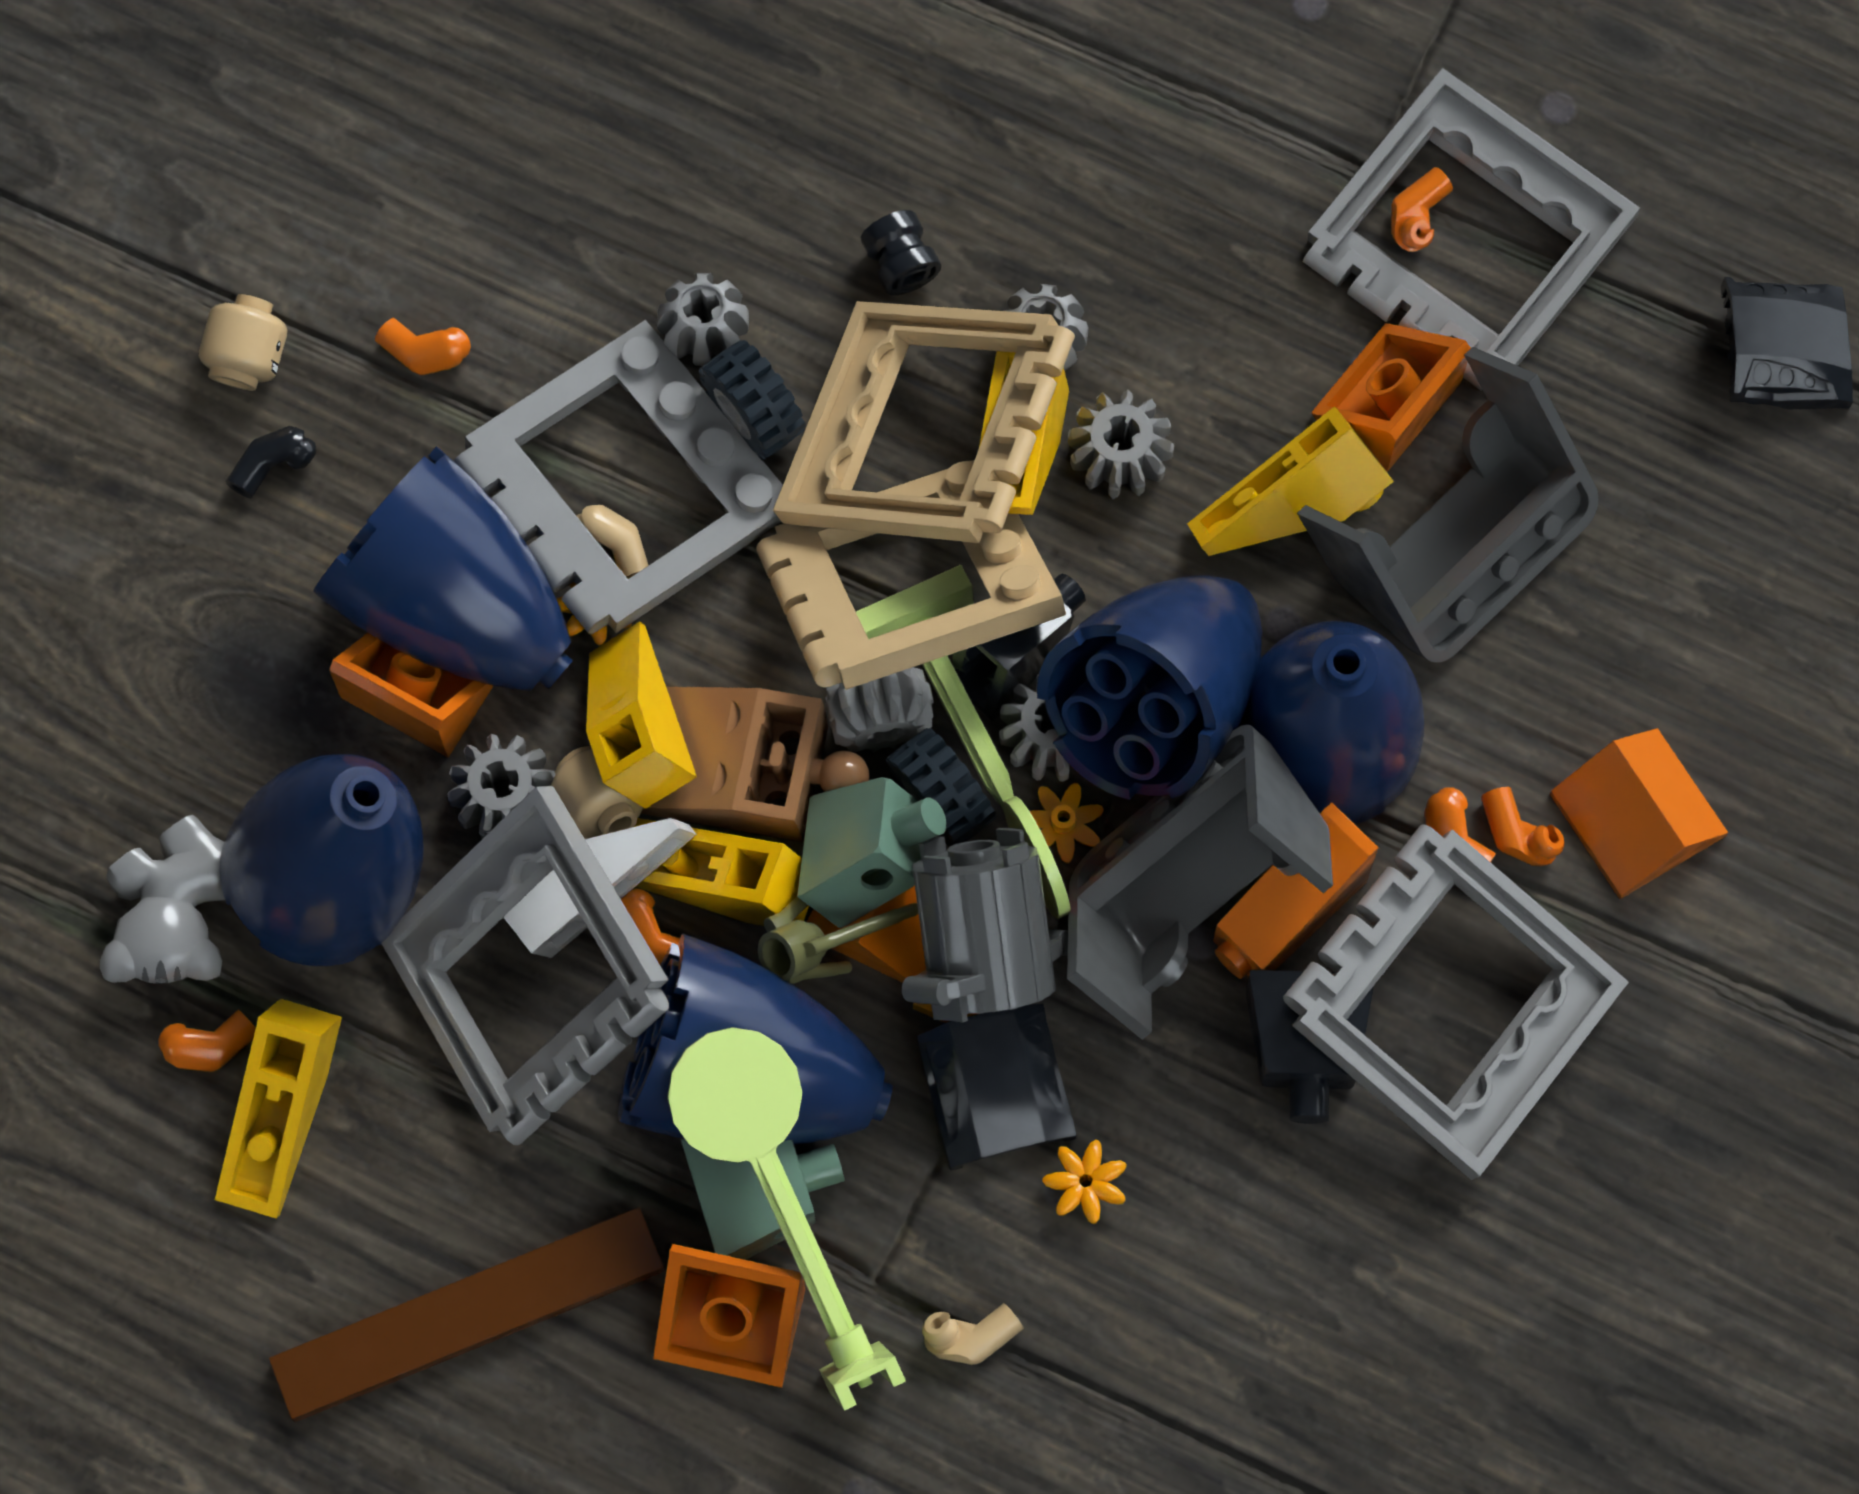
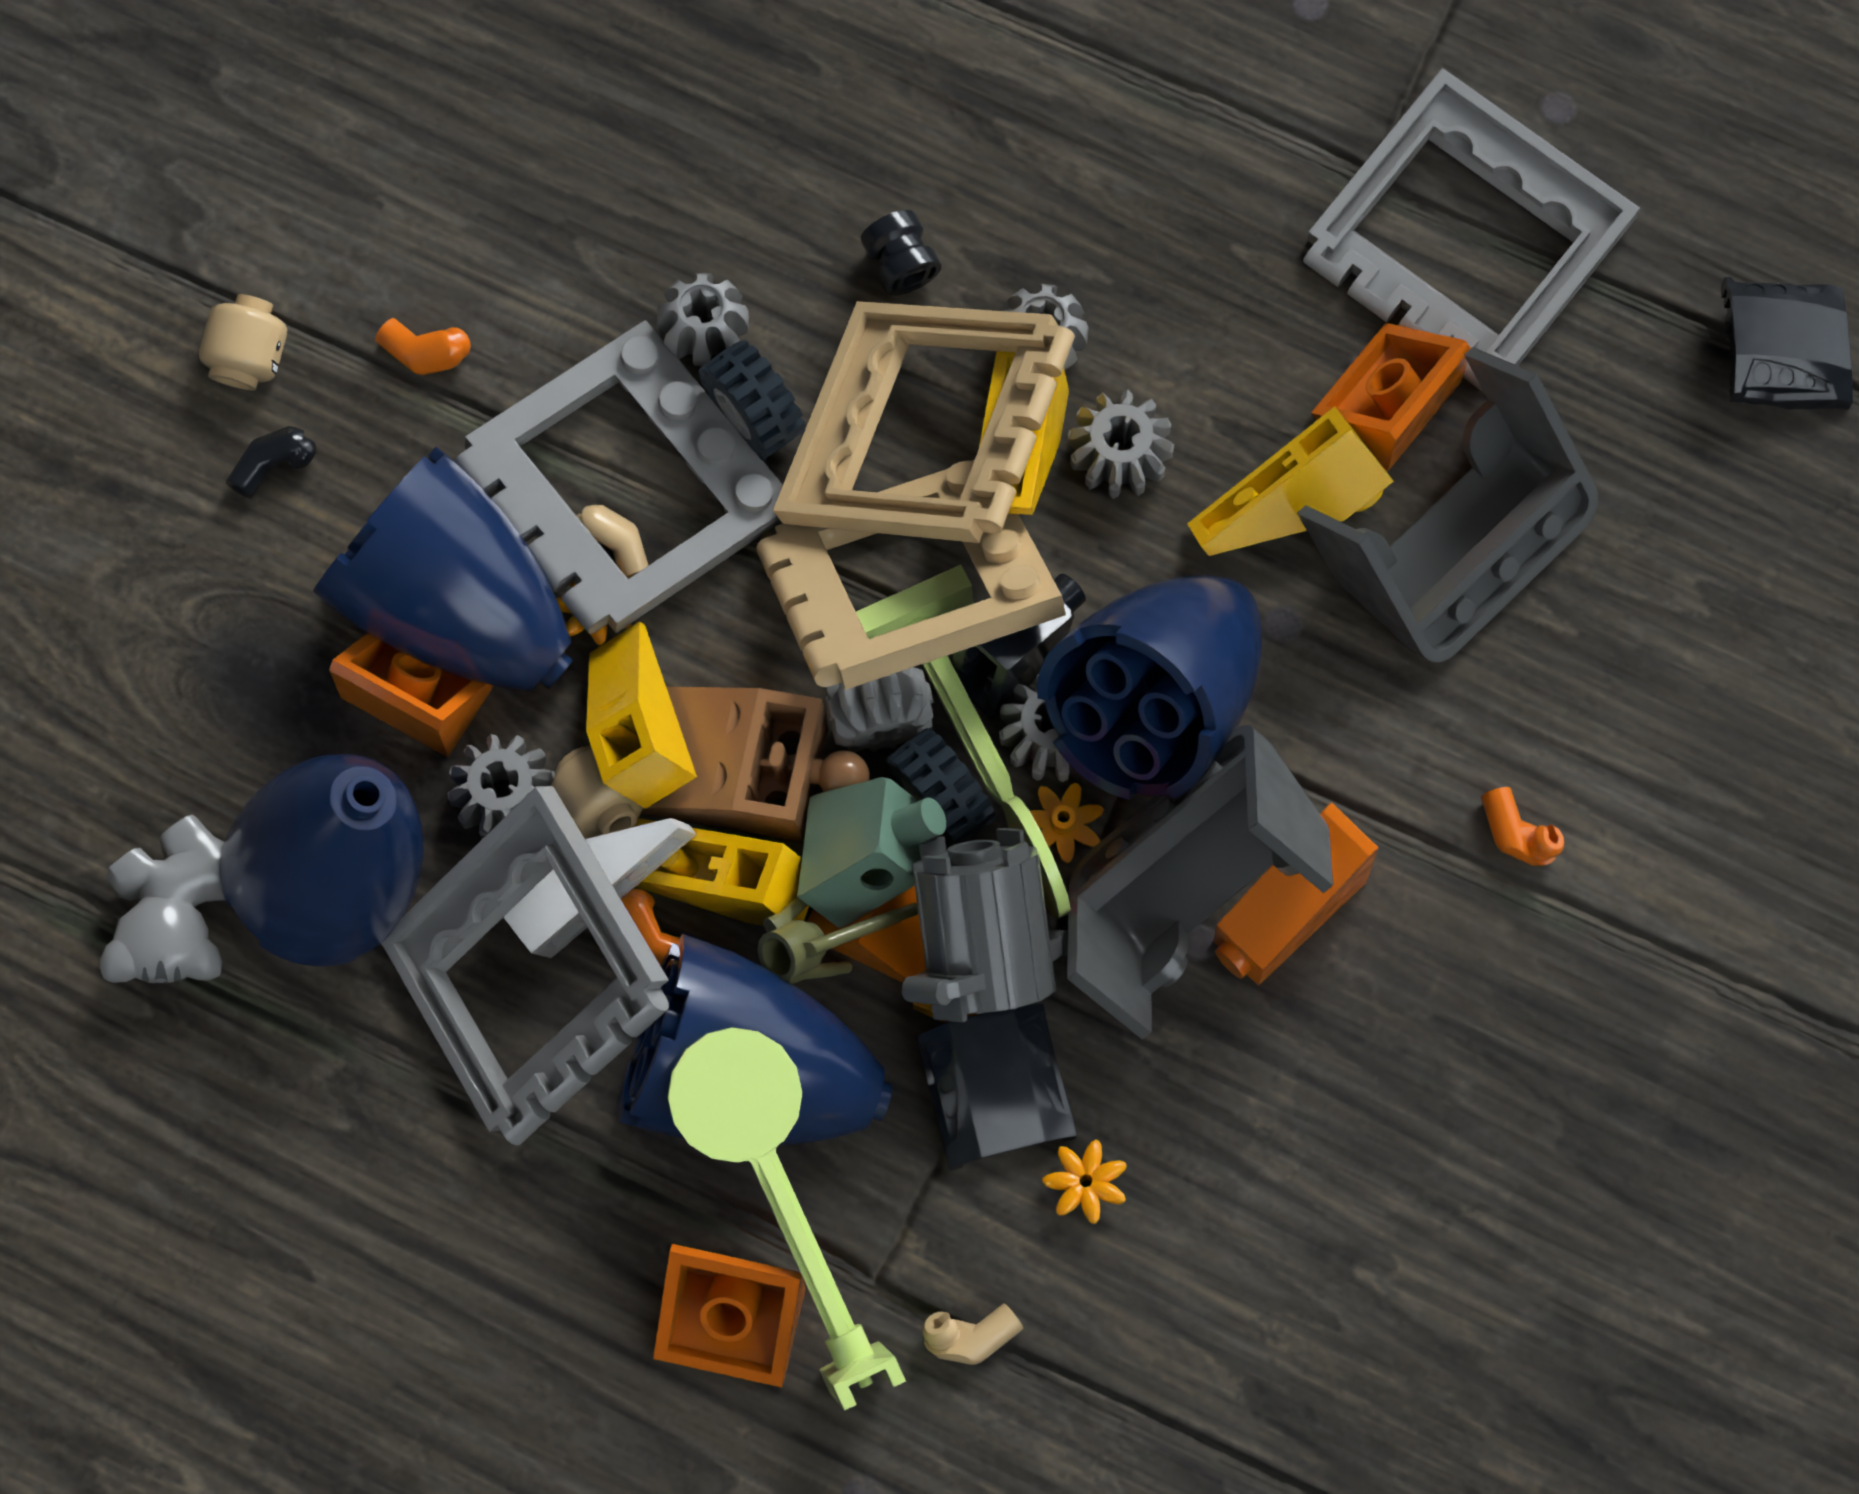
orange arm [158,1009,256,1072] -> none
yellow slope [215,999,342,1219] -> none
reddish brown tile [269,1207,665,1422] -> none
sand green torso [681,1139,845,1260] -> none
dark blue cylinder [1237,621,1425,825] -> none
black torso [1246,970,1374,1124] -> none
light grey hinge [1283,824,1629,1180] -> none
orange arm [1391,167,1453,252] -> none
orange arm [1424,787,1496,863] -> none
orange slope [1550,728,1728,899] -> none

